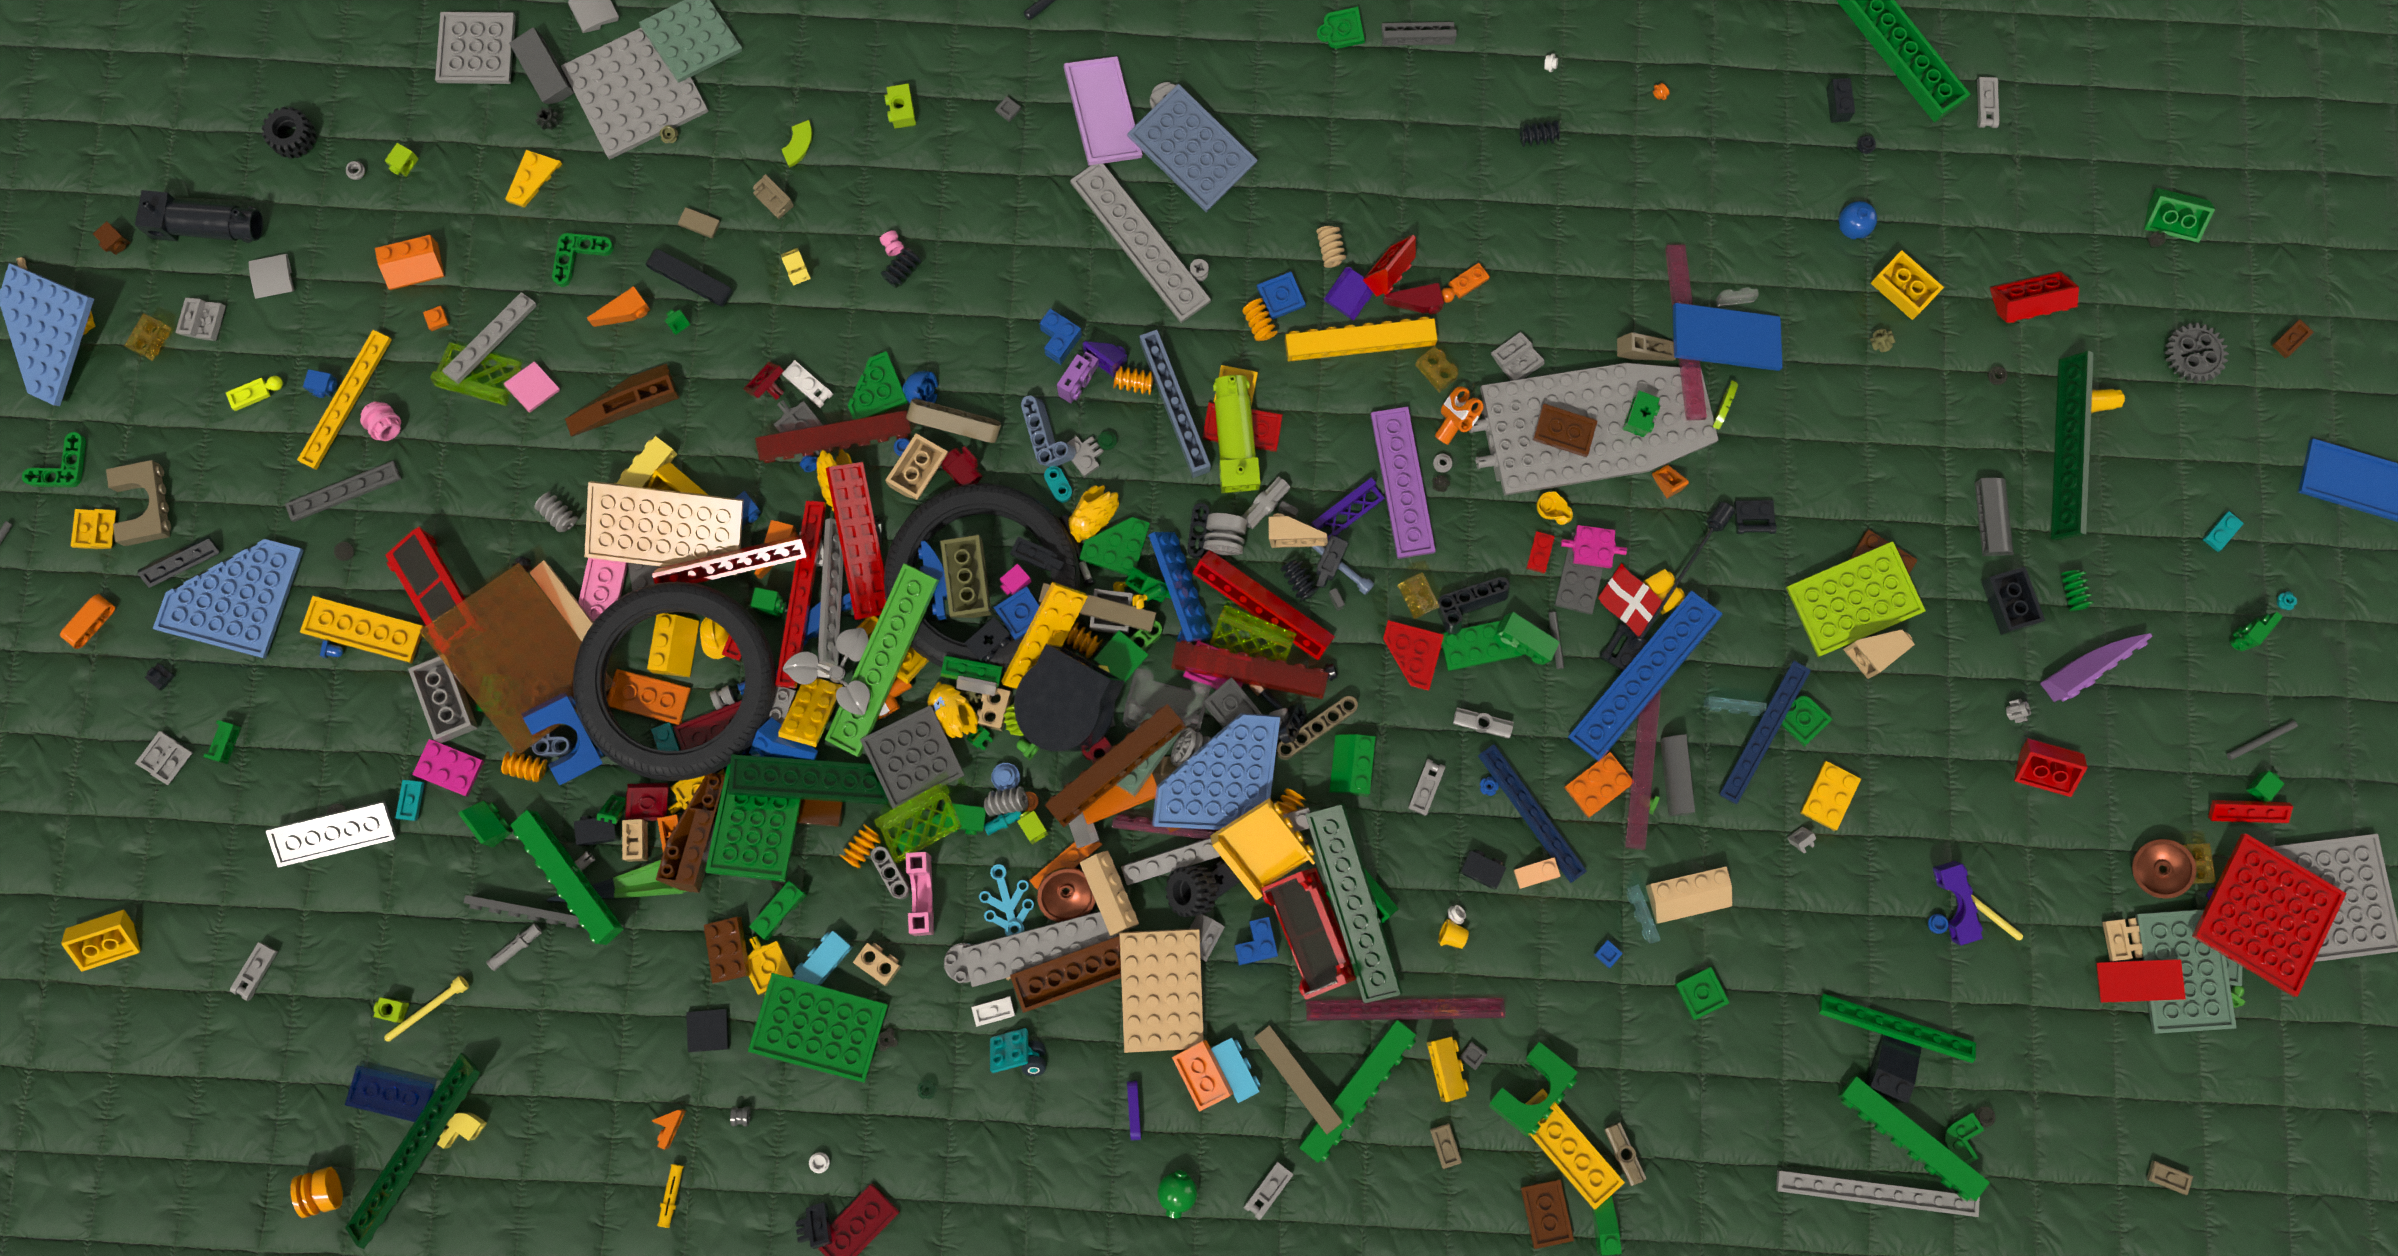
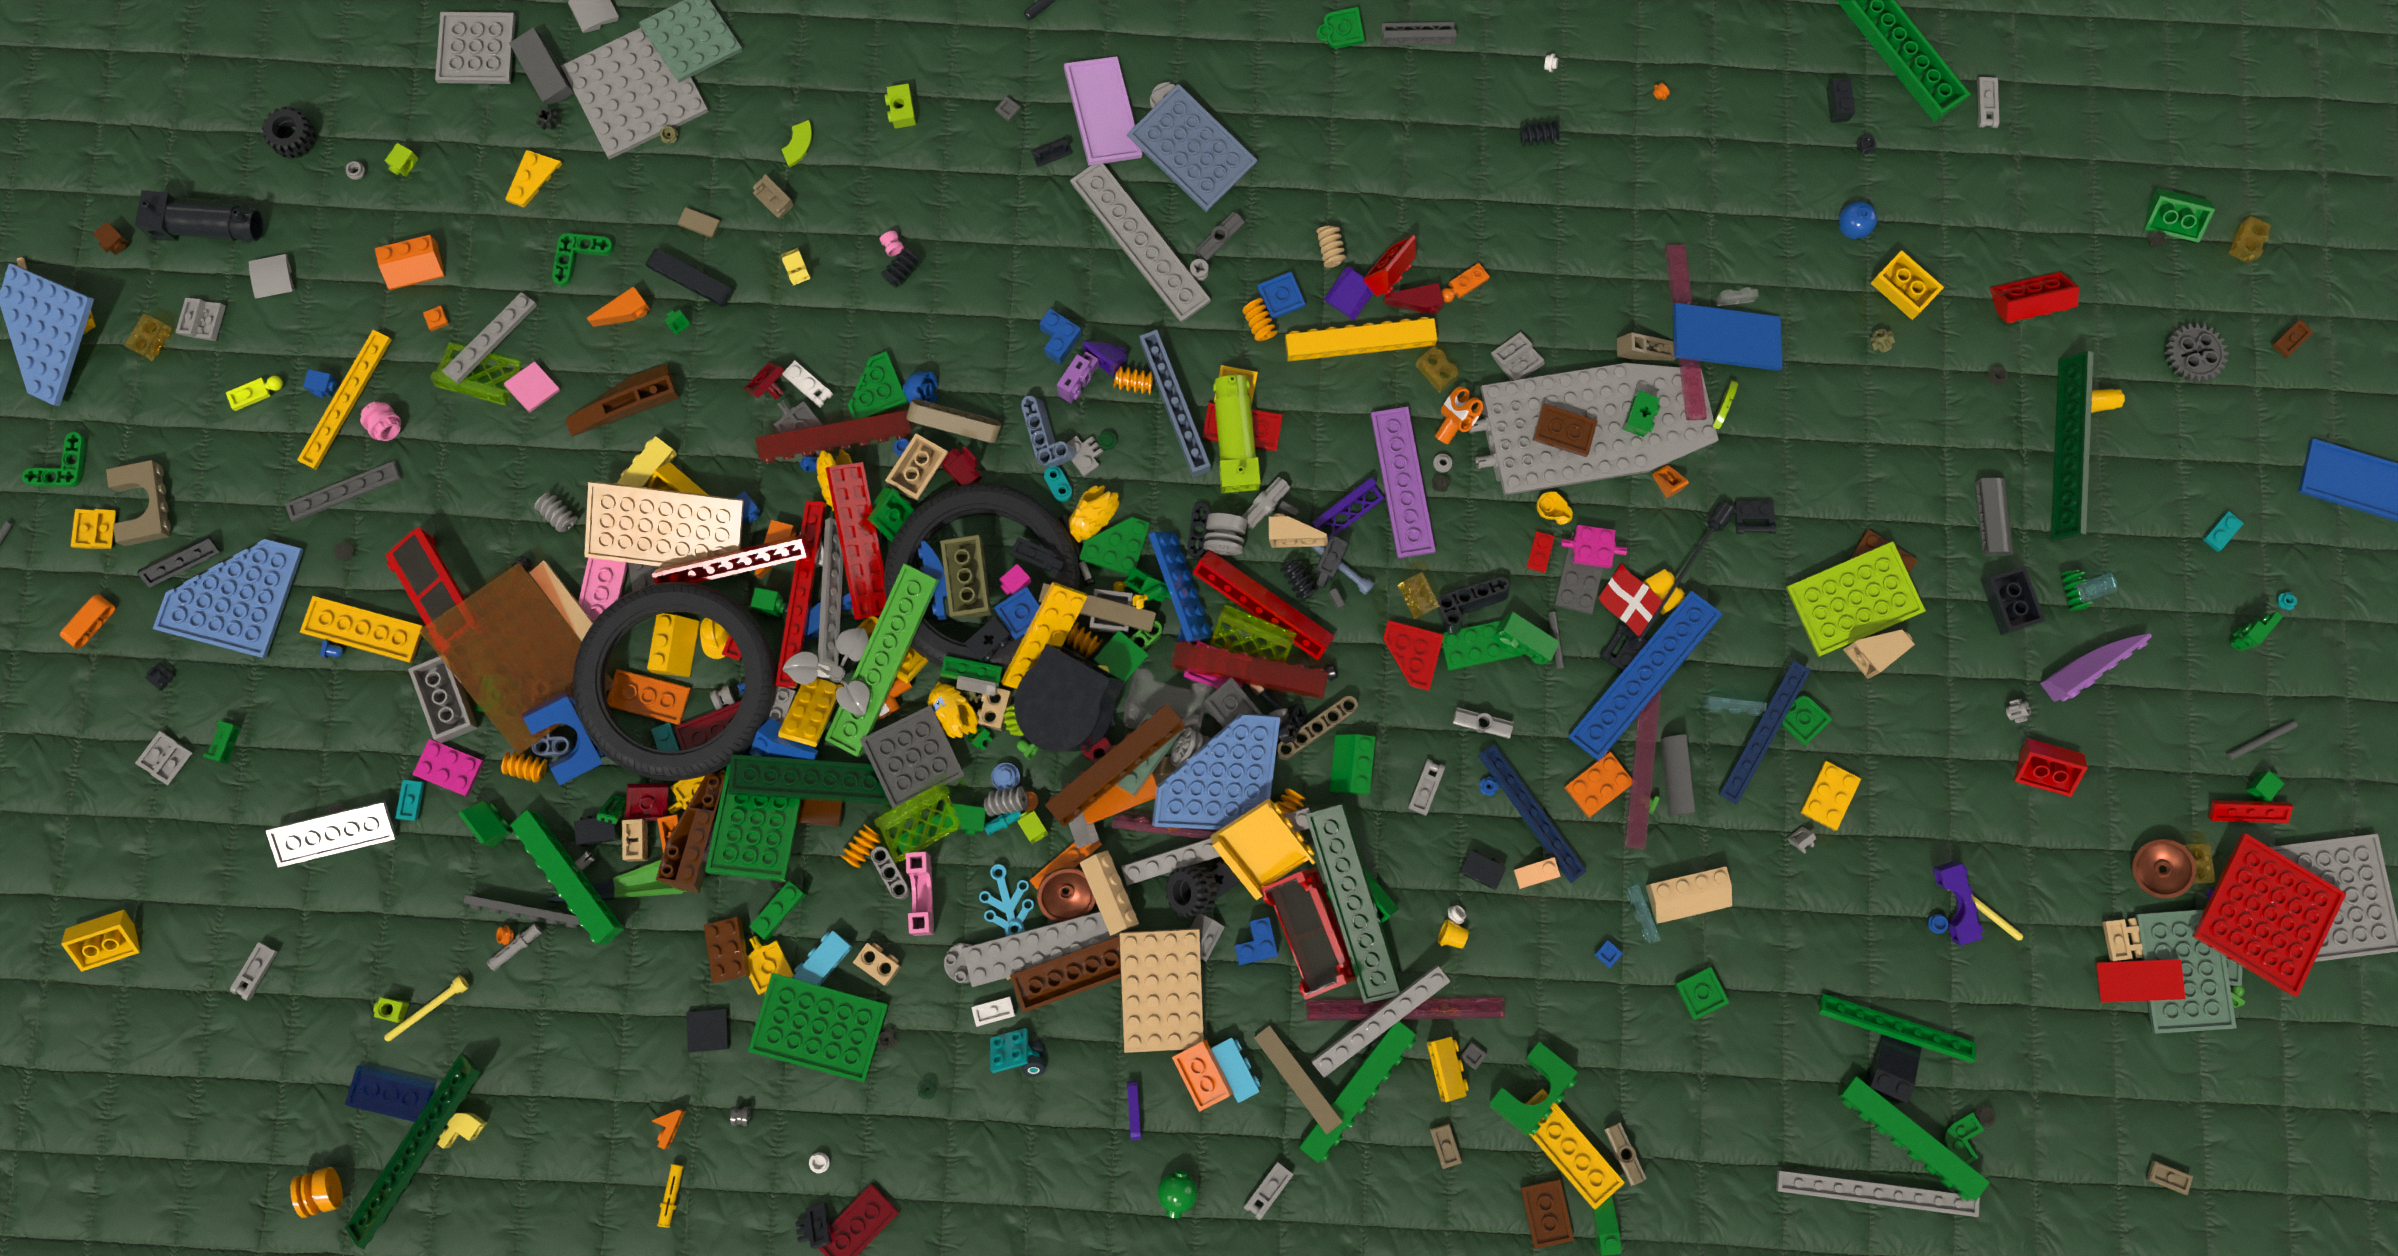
none -> orange plate [496,926,513,945]
none -> green plate [867,487,915,542]
none -> black hinge [1031,138,1072,167]
none -> dark grey piece [1195,212,1244,262]
none -> light grey plate [1311,964,1450,1077]
none -> clear light blue plate [2076,573,2118,603]
none -> clear yellow brick [2228,216,2271,263]

